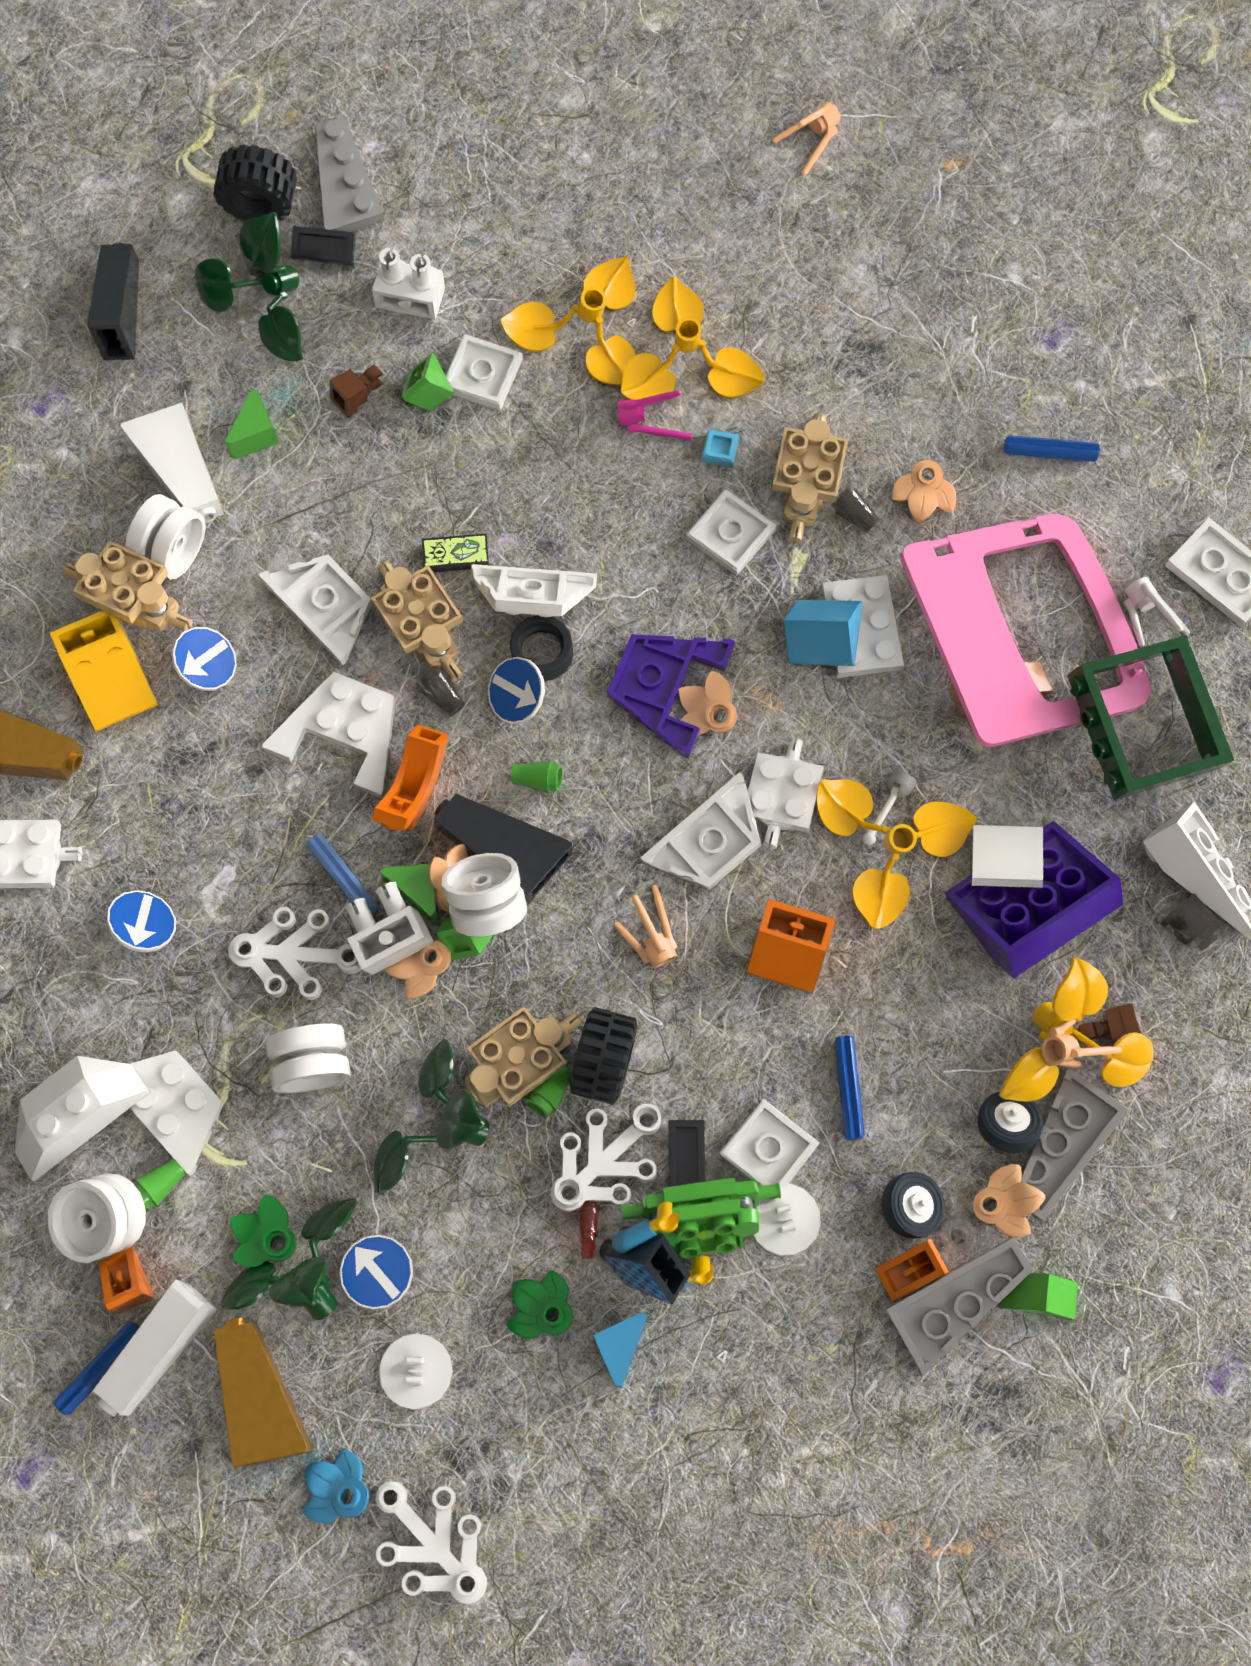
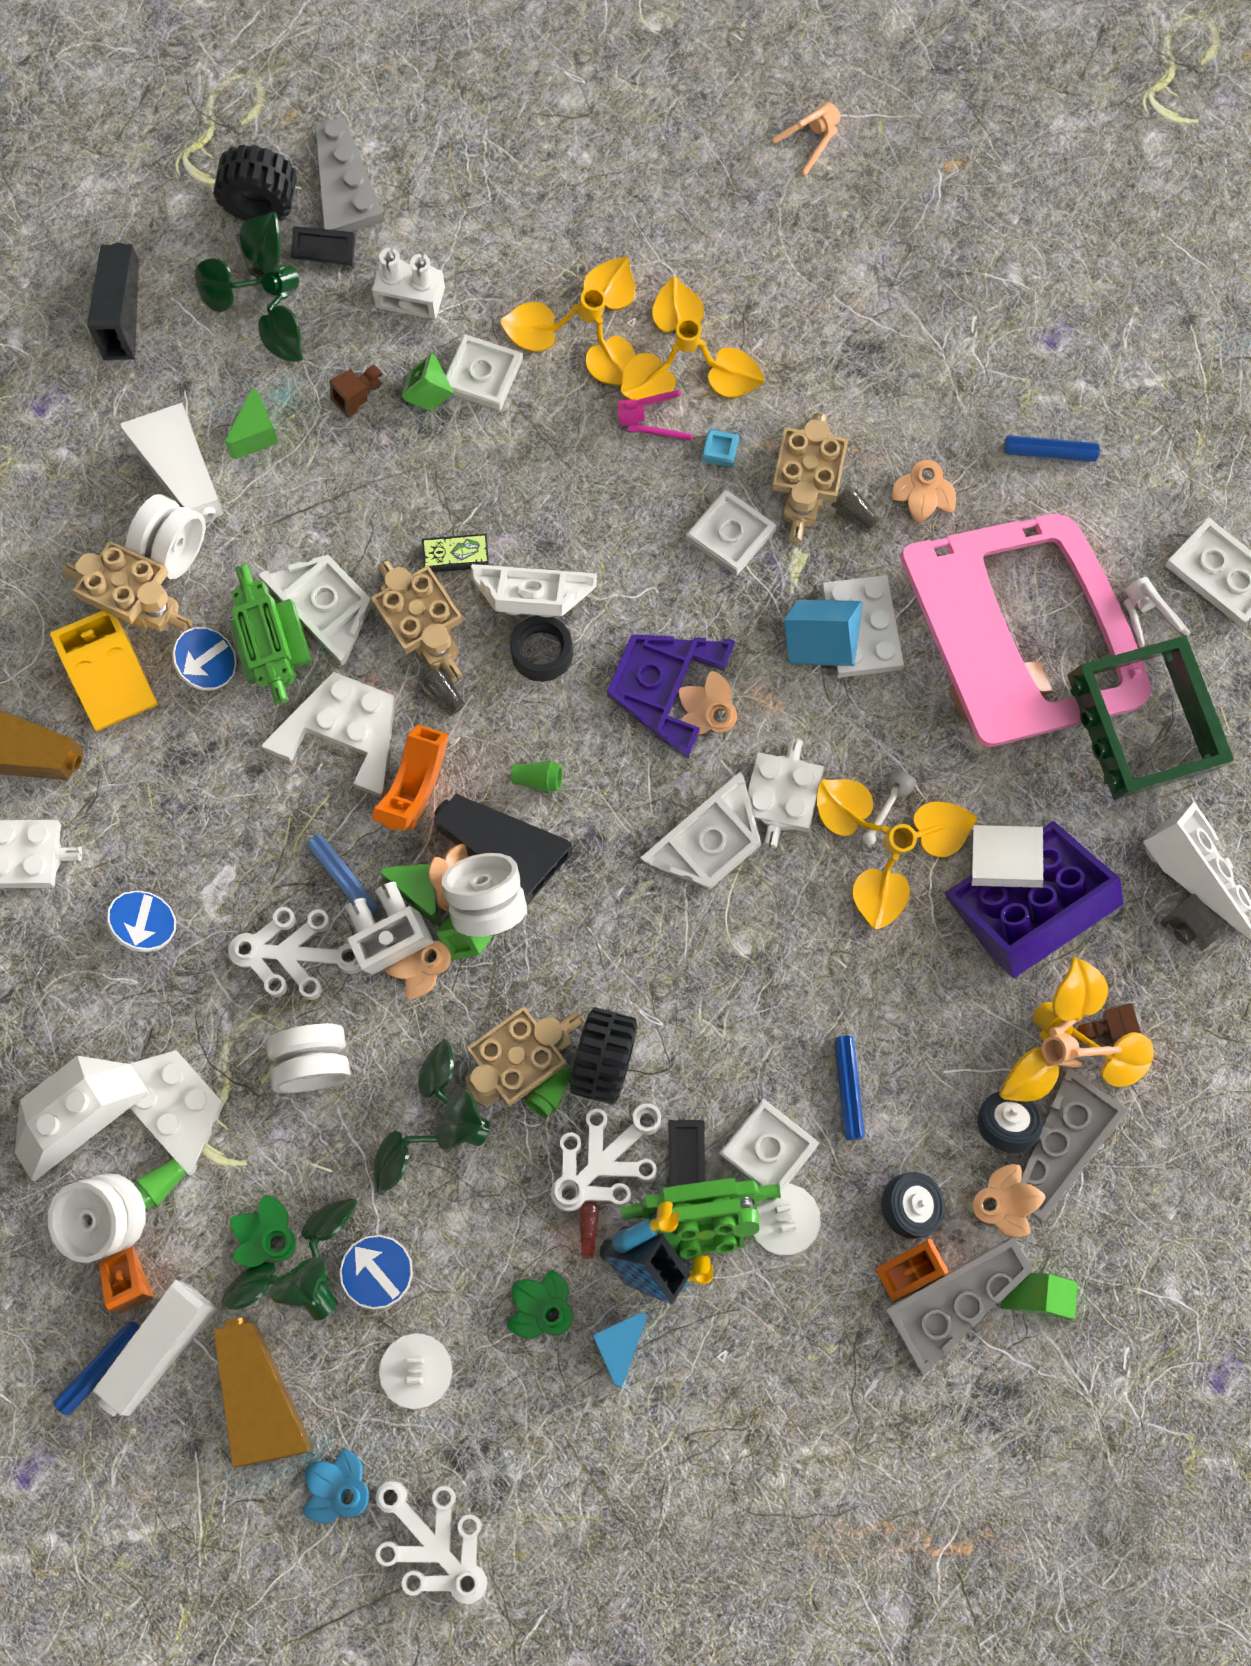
blue piece [488,657,545,724] -> none
light nougat plant [614,884,678,969] -> none
orange slope [746,899,836,994] -> none
none -> bright green piece [229,564,312,705]

